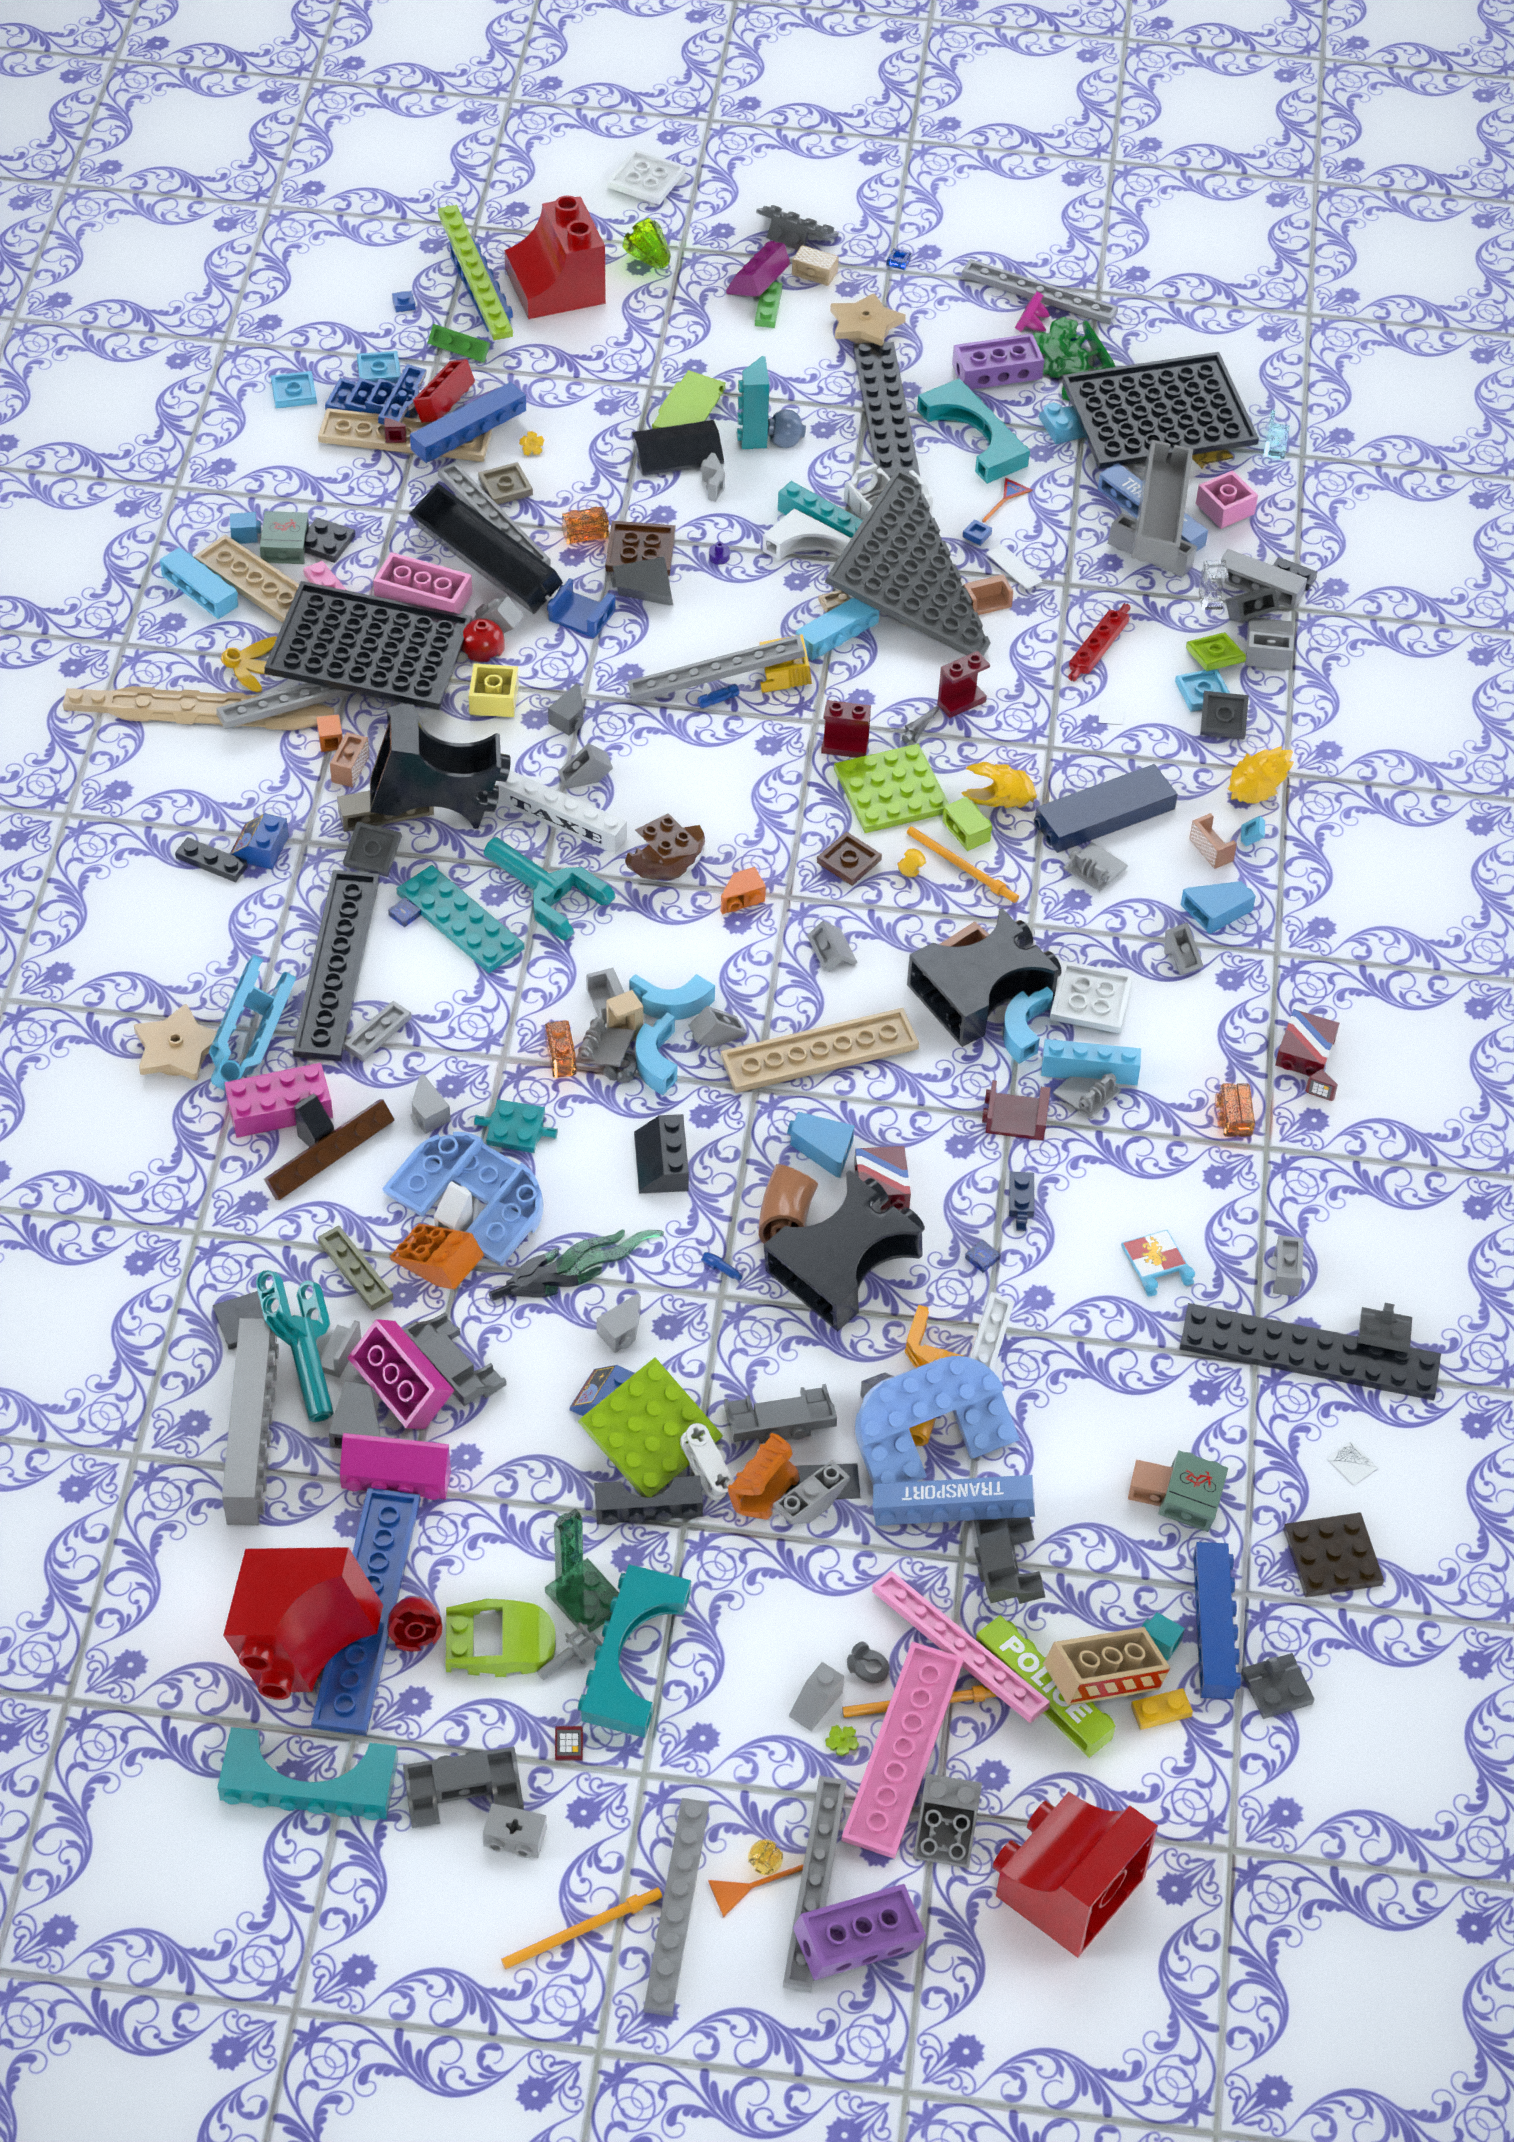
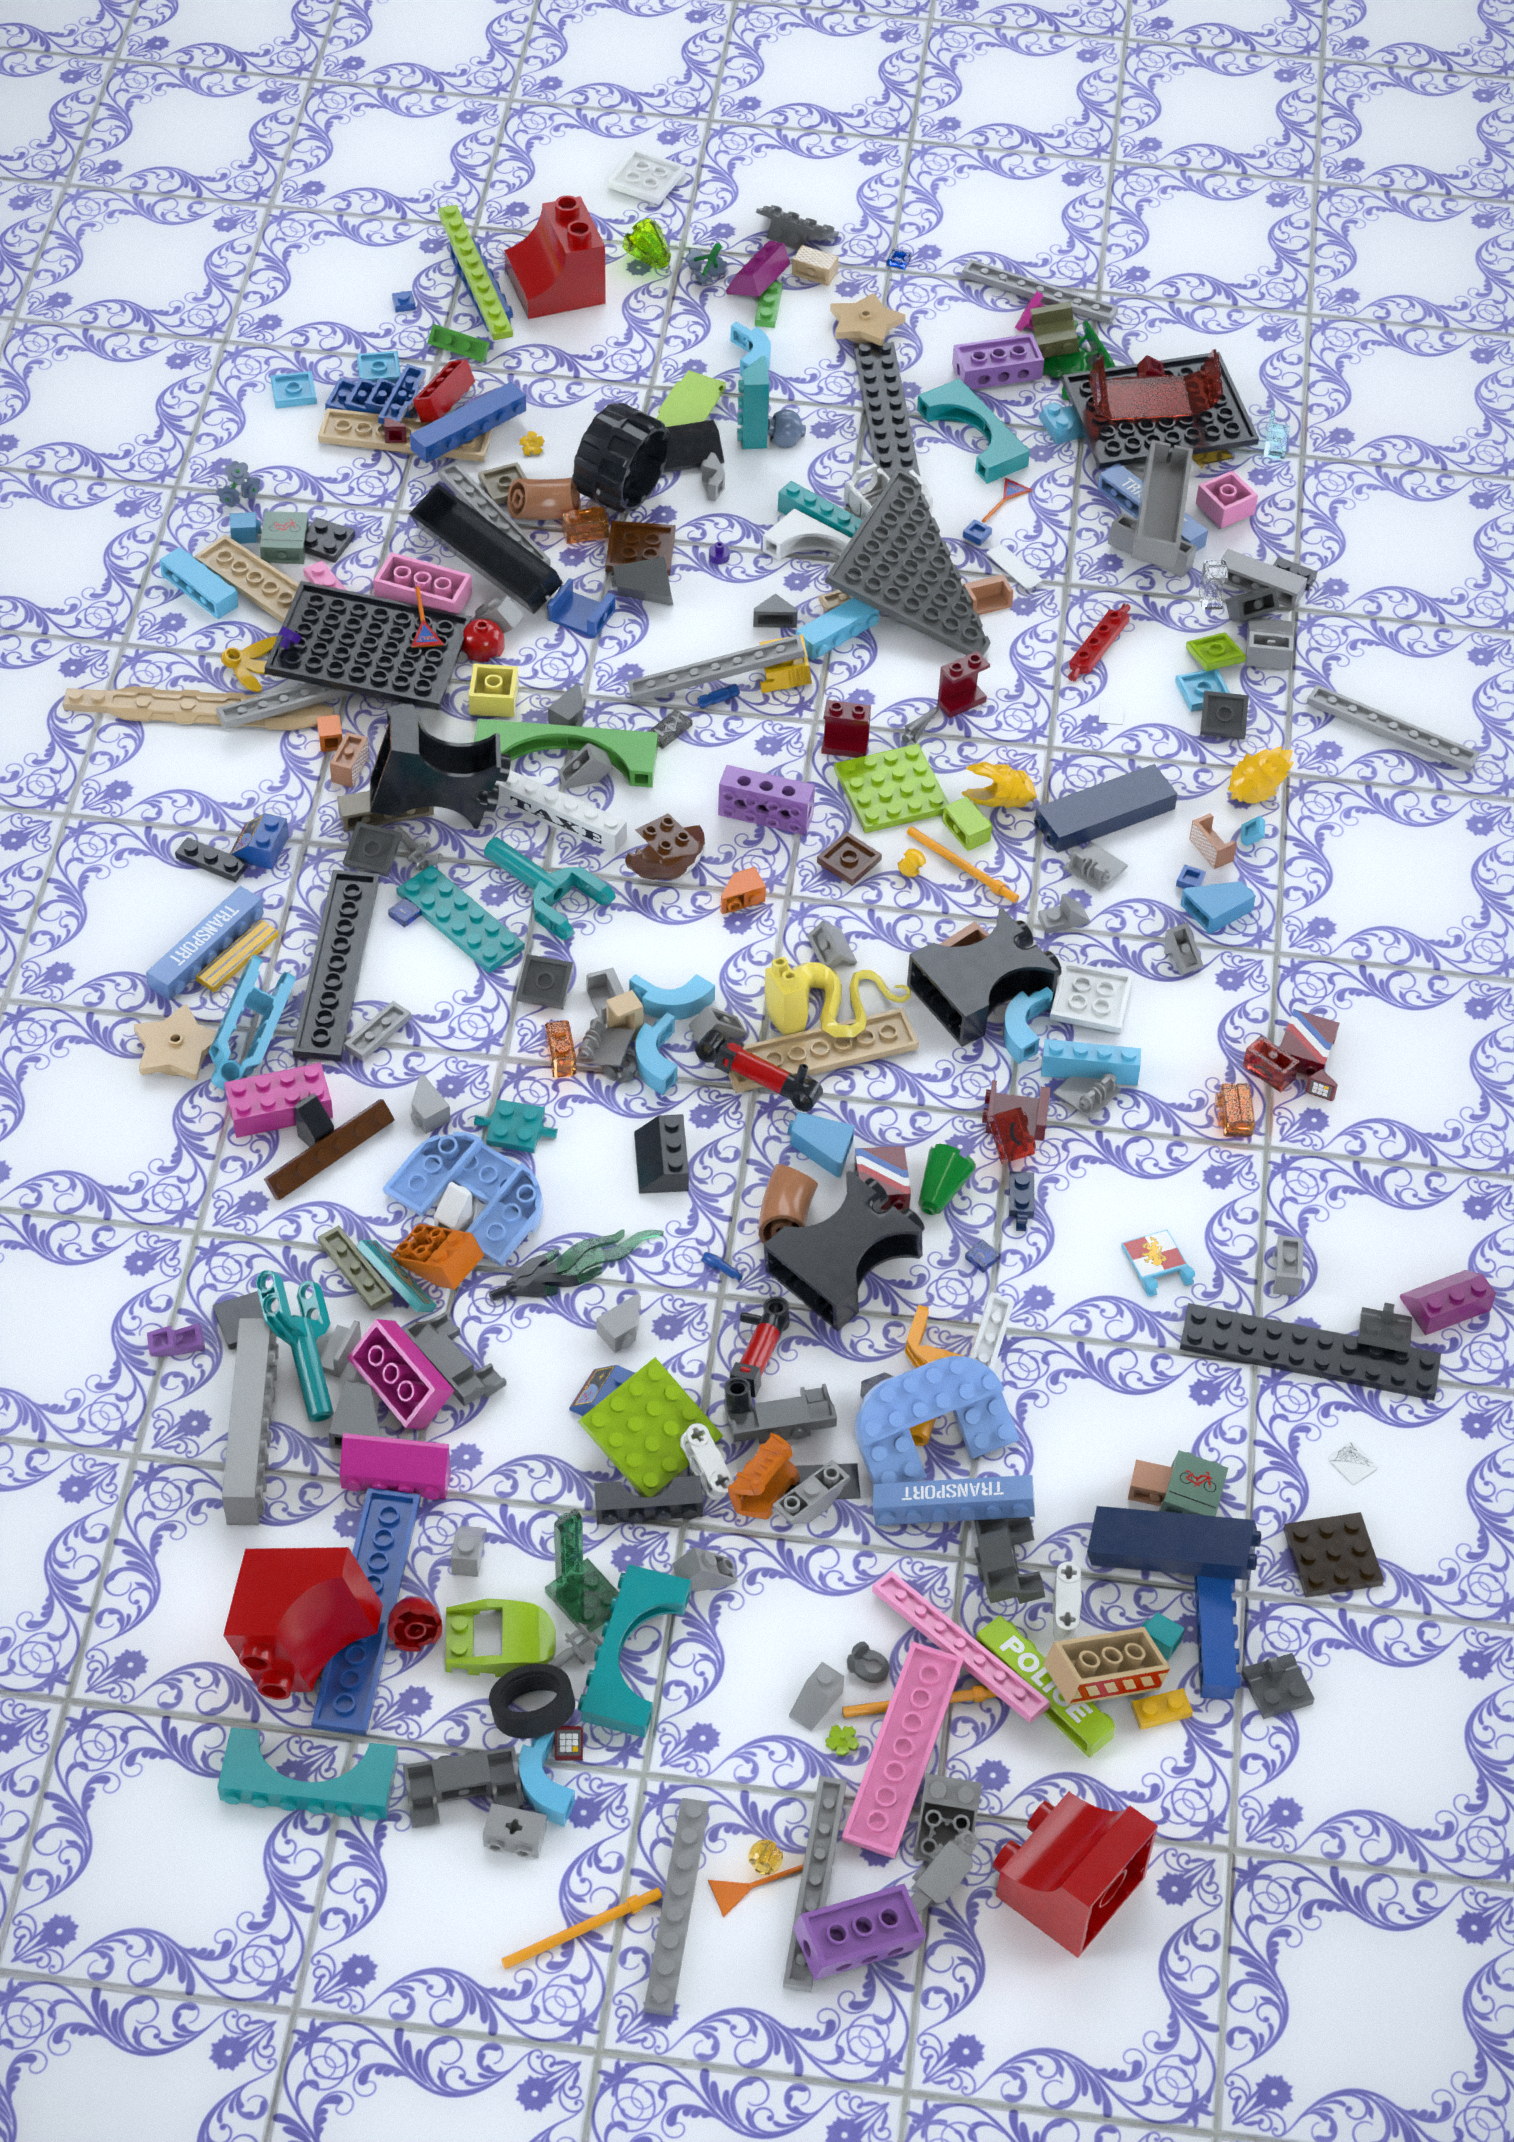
none -> medium blue brick [146,886,264,1000]
none -> medium lavender slope [147,1323,205,1357]
none -> yellow tile [196,919,279,992]
none -> sand blue plant [216,461,260,507]
none -> dark purple tile [278,626,302,649]
none -> teal tile [356,1240,437,1312]
none -> light grey piece [394,826,443,871]
none -> piece [411,586,444,648]
none -> light grey slope [451,1525,487,1577]
none -> bright green arch [474,719,658,788]
none -> black tyre [489,1664,575,1739]
none -> nougat brick [507,477,581,520]
none -> dark grey hinge [516,954,574,1009]
none -> medium azure arch [519,1731,575,1827]
none -> black wheel [572,403,670,514]
none -> clear smoke tile [648,709,693,749]
none -> light grey slope [672,1547,737,1592]
none -> sand blue plant [685,243,728,284]
none -> black piece [695,1030,823,1112]
none -> medium lavender brick [718,765,815,835]
none -> black piece [724,1297,790,1414]
none -> medium azure arch [730,322,771,377]
none -> dark grey slope [753,593,798,628]
none -> light yellow hips [764,957,911,1038]
none -> light grey hinge [911,1829,980,1914]
none -> green cone [918,1144,976,1215]
none -> clear red brick [987,1107,1036,1165]
none -> olive panel [1030,301,1079,358]
none -> light grey slope [1038,894,1090,934]
none -> white piece [1052,1562,1082,1641]
none -> dark blue brick [1087,1506,1261,1580]
none -> clear red piece [1089,349,1223,420]
none -> dark red slope [1137,355,1165,379]
none -> plate [1176,864,1206,889]
none -> clear red brick [1243,1035,1300,1093]
none -> light grey plate [1306,684,1480,772]
none -> magenta slope [1400,1270,1496,1336]

